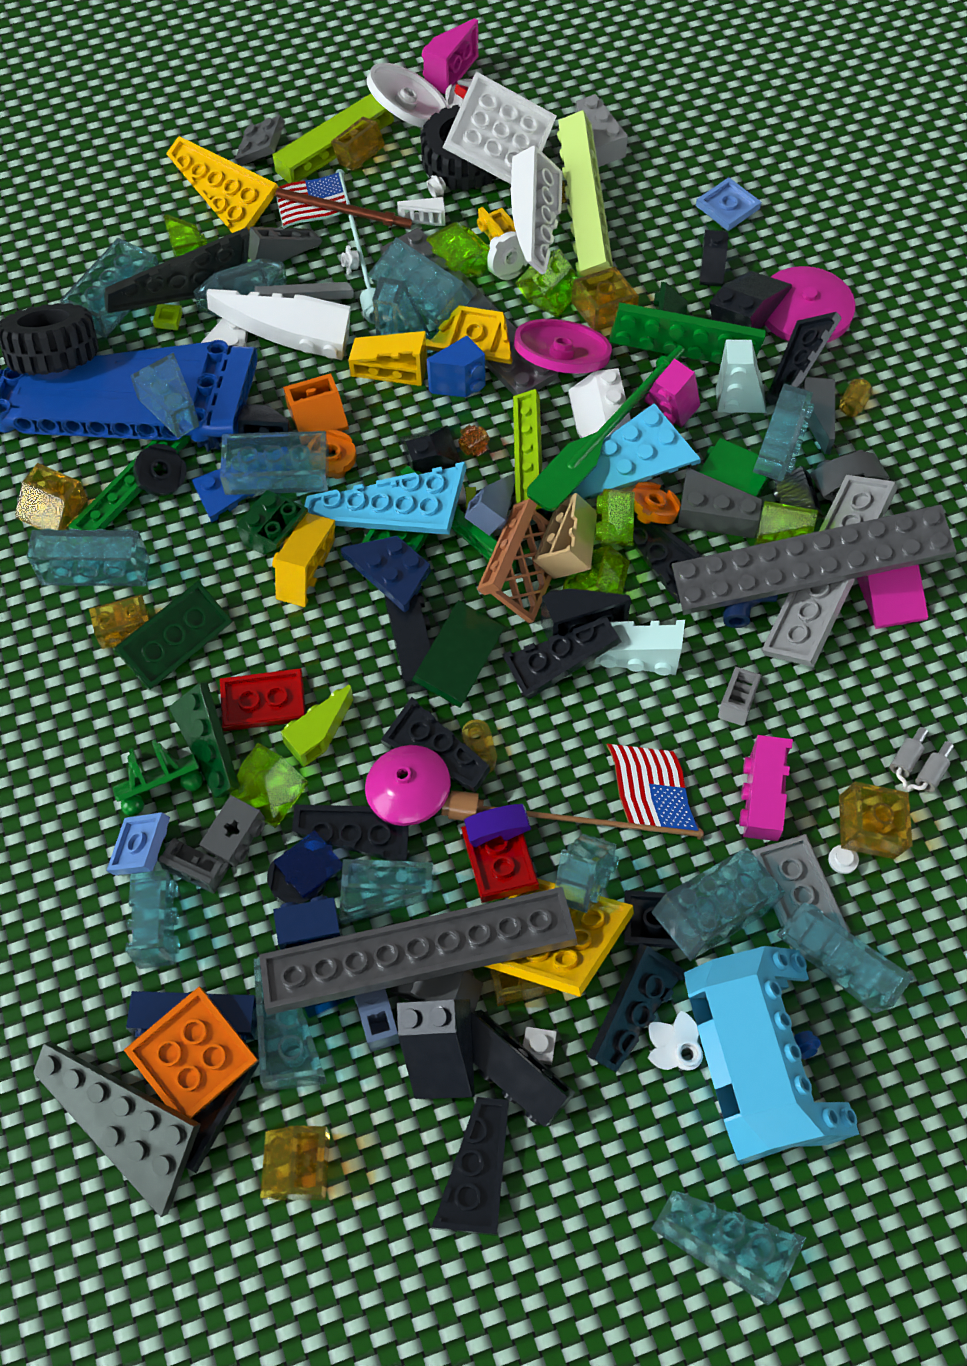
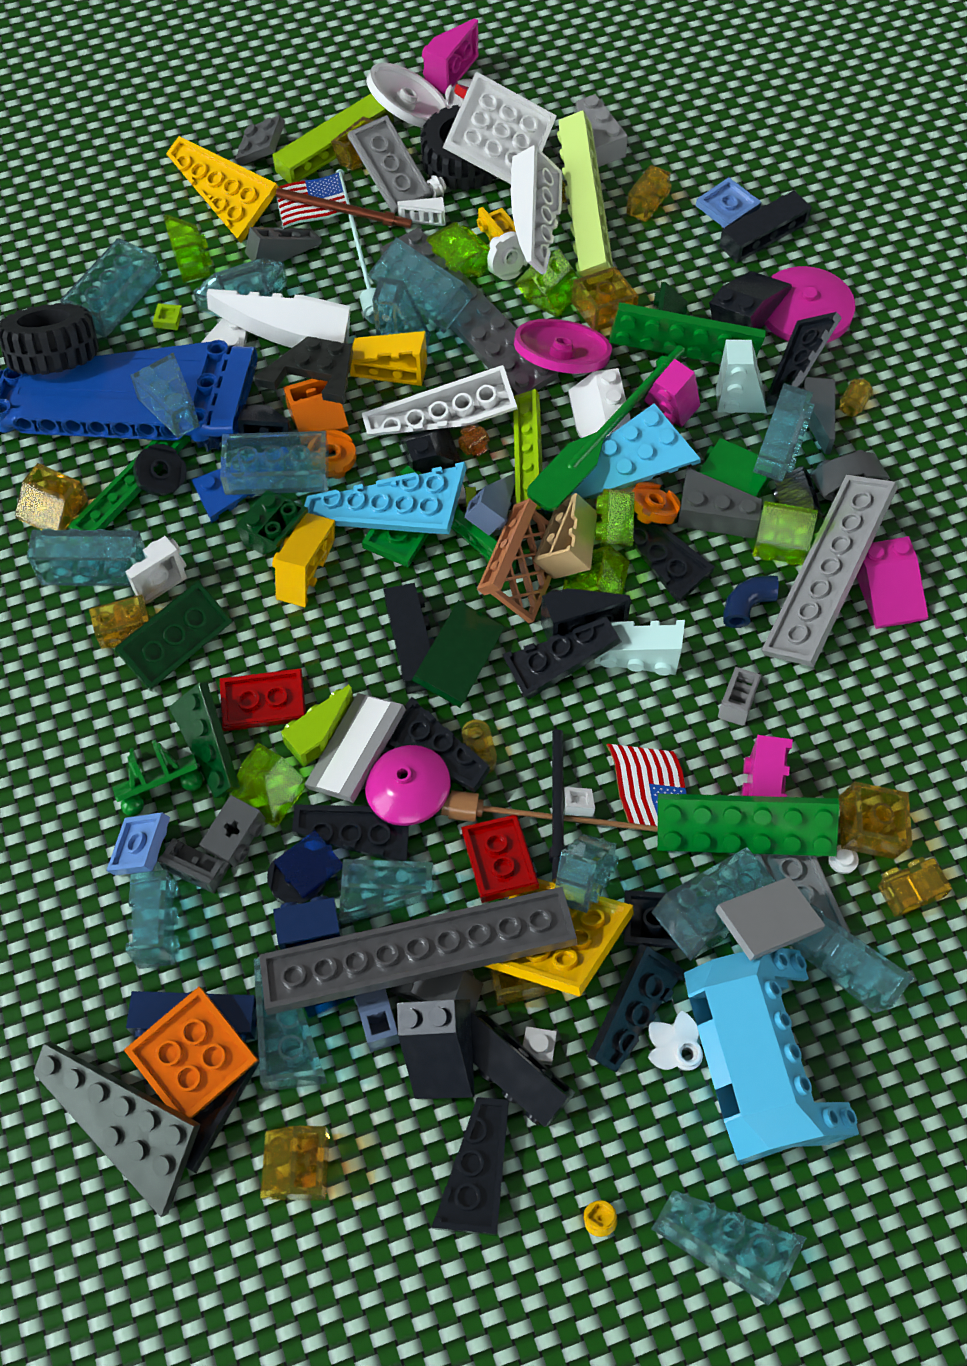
pearl dark grey wing [105,227,250,313] -> none
light grey tile [255,282,354,300] -> none
white plate [341,245,359,274] -> none
dark blue wing [341,536,431,613] -> none
yellow wing [426,305,513,364] -> none
blue slope [427,335,485,397] -> none
dark purple slope [464,804,531,847] -> none
flat silver plate [672,505,956,615] -> none
black slope [699,230,728,287] -> none
blue plate [794,1031,821,1059] -> none
light grey piece [890,727,954,792] -> none
none -> white plate [125,536,187,606]
none -> pearl dark grey wing [254,336,353,404]
none -> tile [305,693,406,803]
none -> light grey tile [348,115,432,213]
none -> white wedge [361,365,518,436]
none -> black bar [549,729,567,884]
none -> white plate [564,787,595,817]
none -> yellow tile [584,1201,617,1237]
none -> clear yellow brick [626,165,672,222]
none -> green plate [658,793,840,856]
none -> light grey tile [715,876,826,961]
none -> black brick [719,190,812,263]
none -> clear yellow brick [878,857,952,917]

